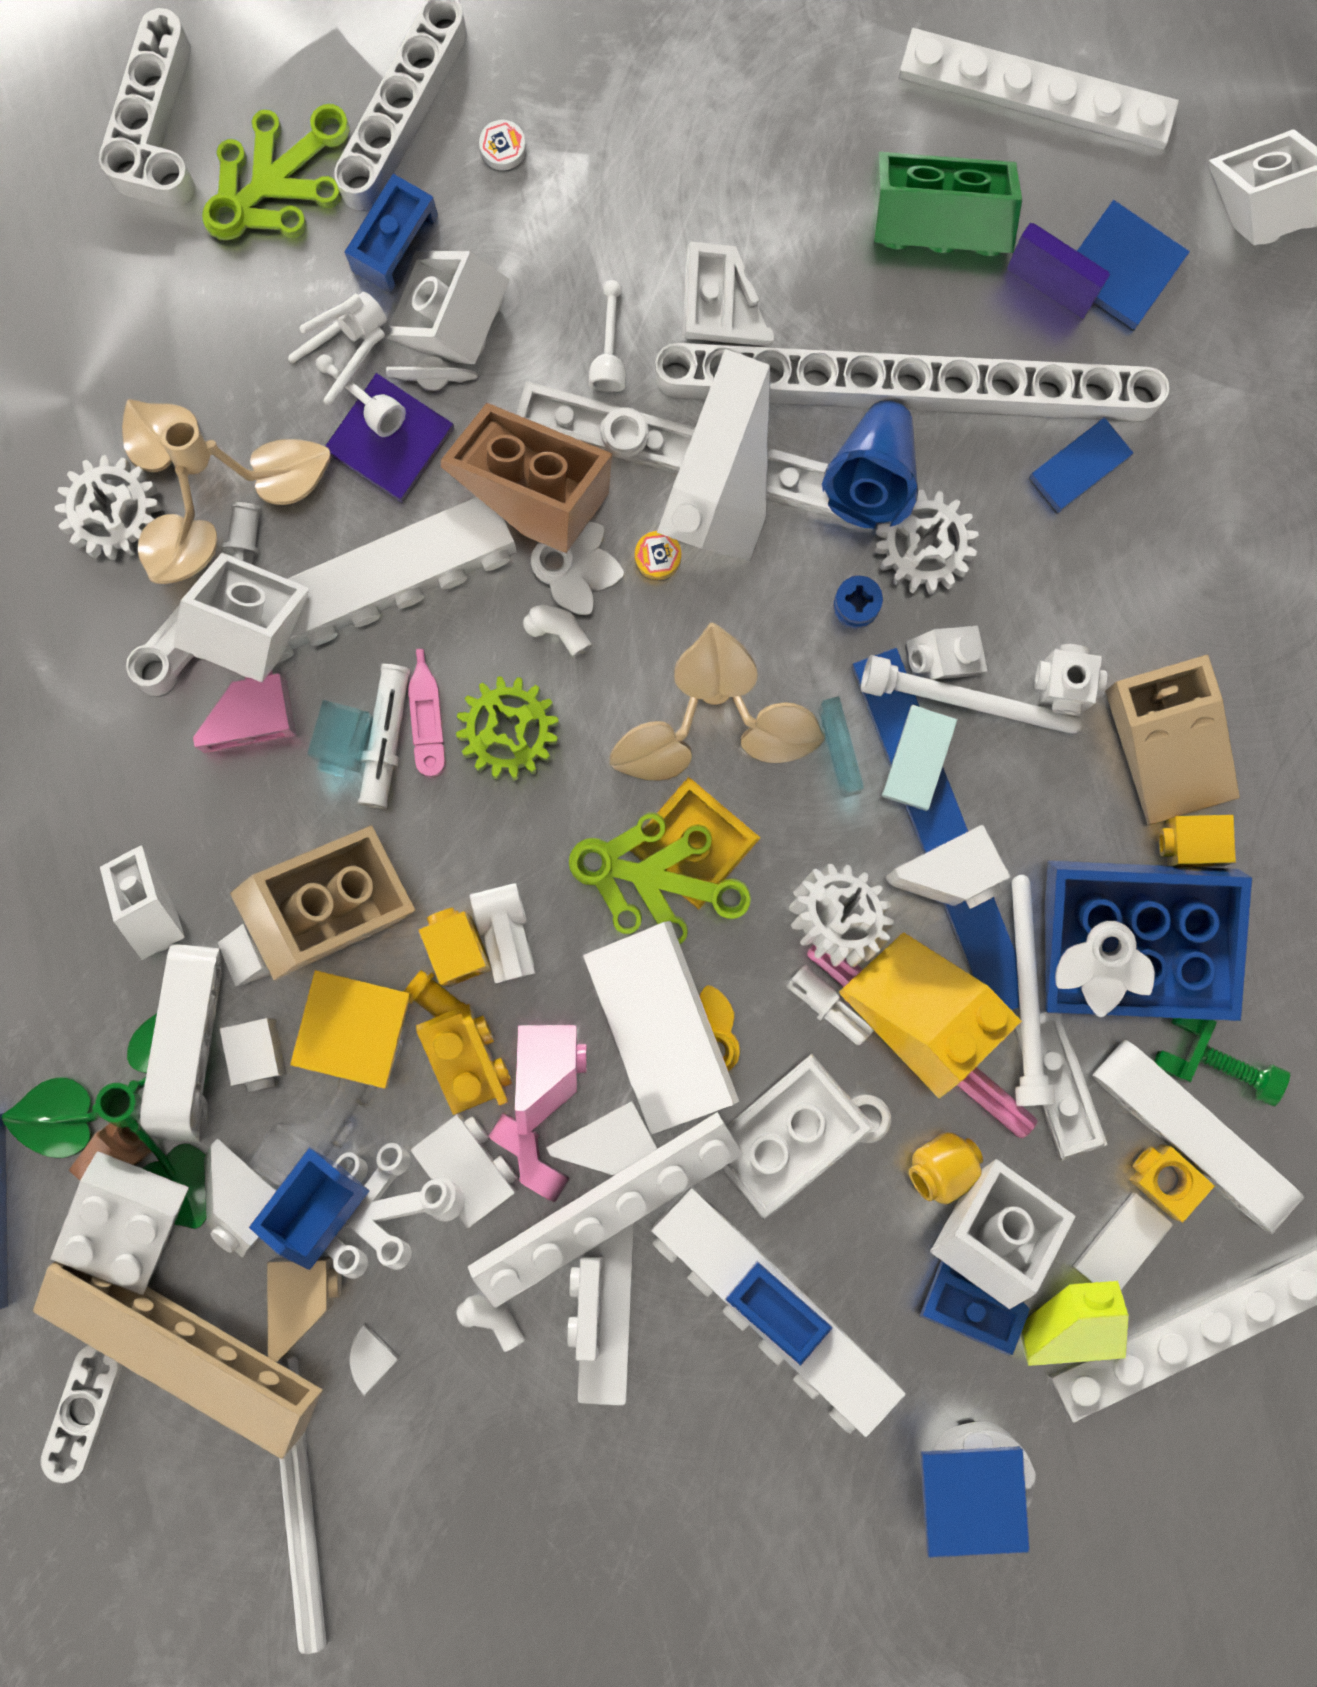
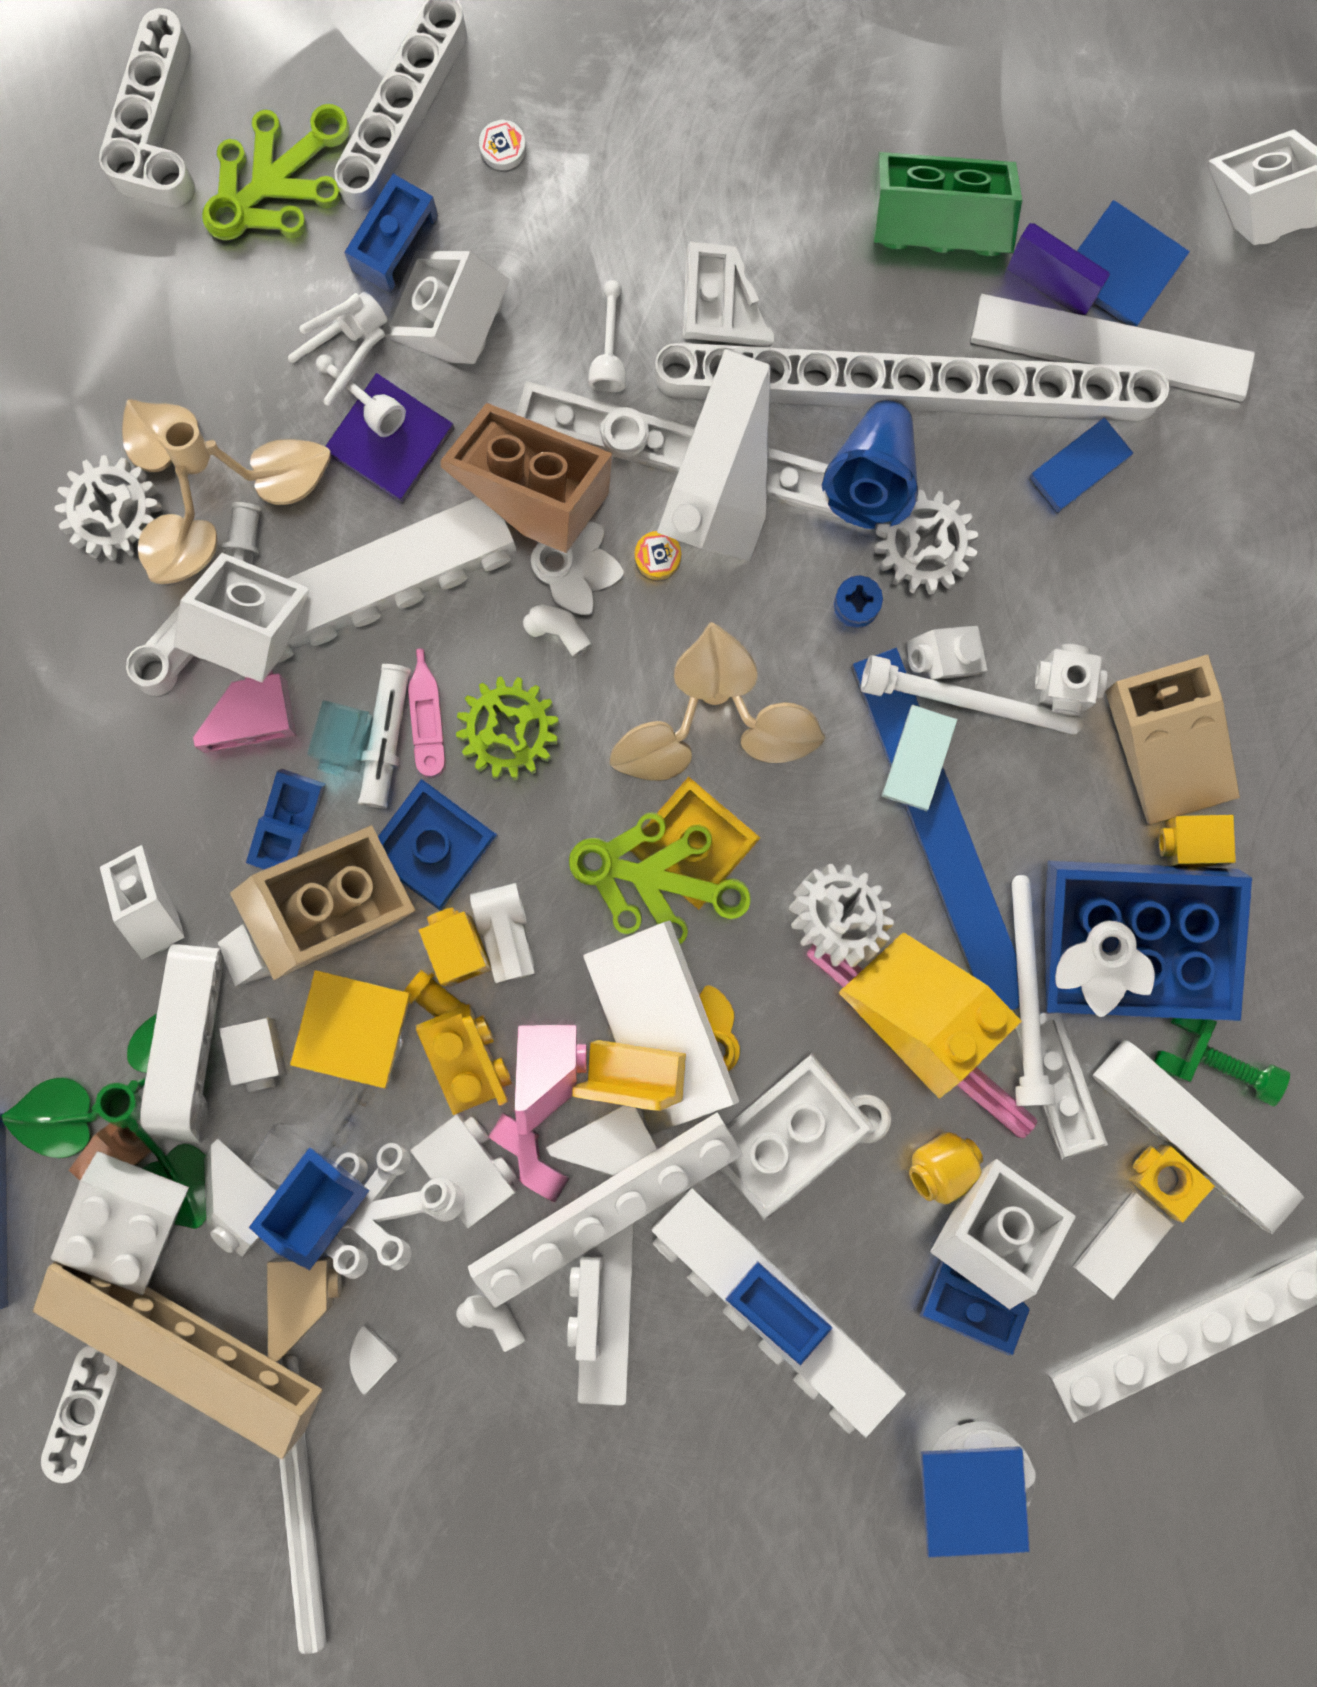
white piece [386,356,479,391] -> none
white axle [786,964,874,1045] -> none
clear light blue tile [818,696,864,798] -> none
white slope [885,824,1011,909] -> none
white plate [898,27,1179,150] -> none
neon yellow slope [1020,1281,1129,1366] -> none
none -> blue slope [246,768,326,870]
none -> blue tile [378,779,498,911]
none -> yellow panel [572,1040,686,1111]
none -> white tile [970,294,1255,401]

